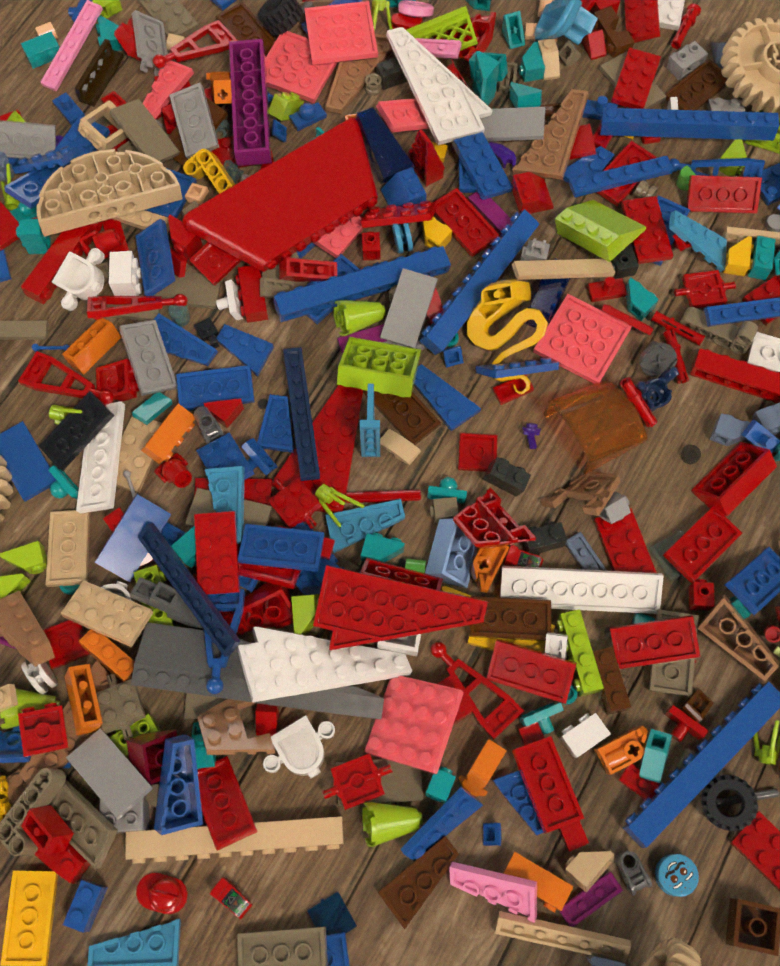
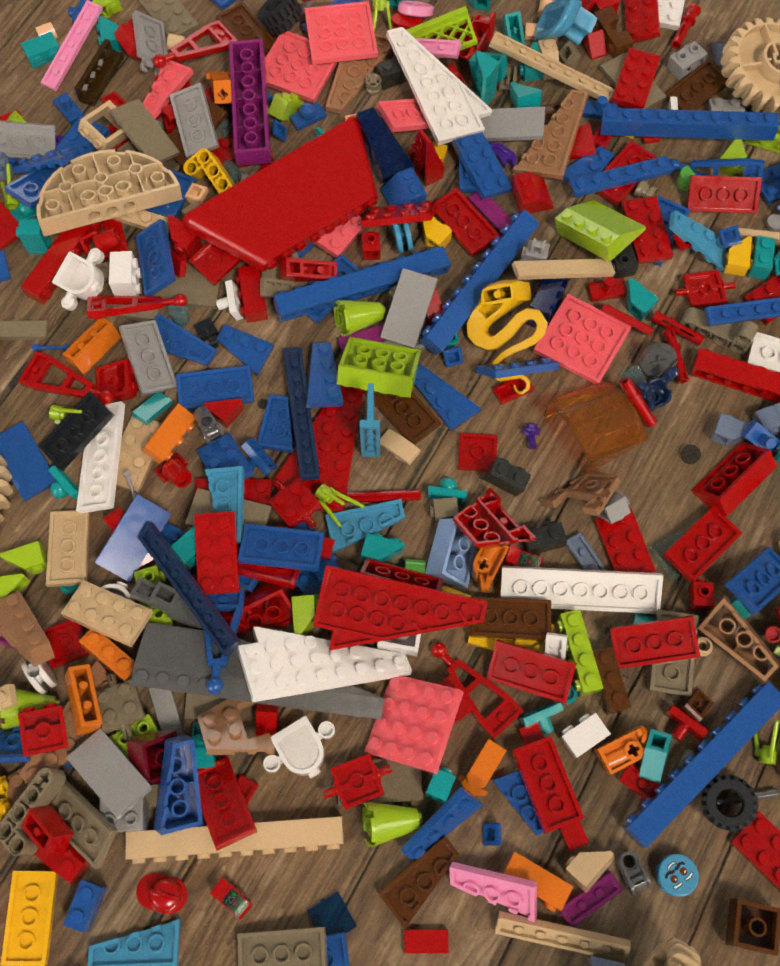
none -> light grey tile [149,688,185,736]
none -> red tile [237,775,259,804]
none -> blue wing [306,342,344,408]
none -> red tile [404,929,449,954]
none -> tan tile [489,31,615,103]
none -> clear light blue brick [622,365,647,385]
none -> tan plate [697,636,713,657]
none -> blue plate [720,225,742,248]

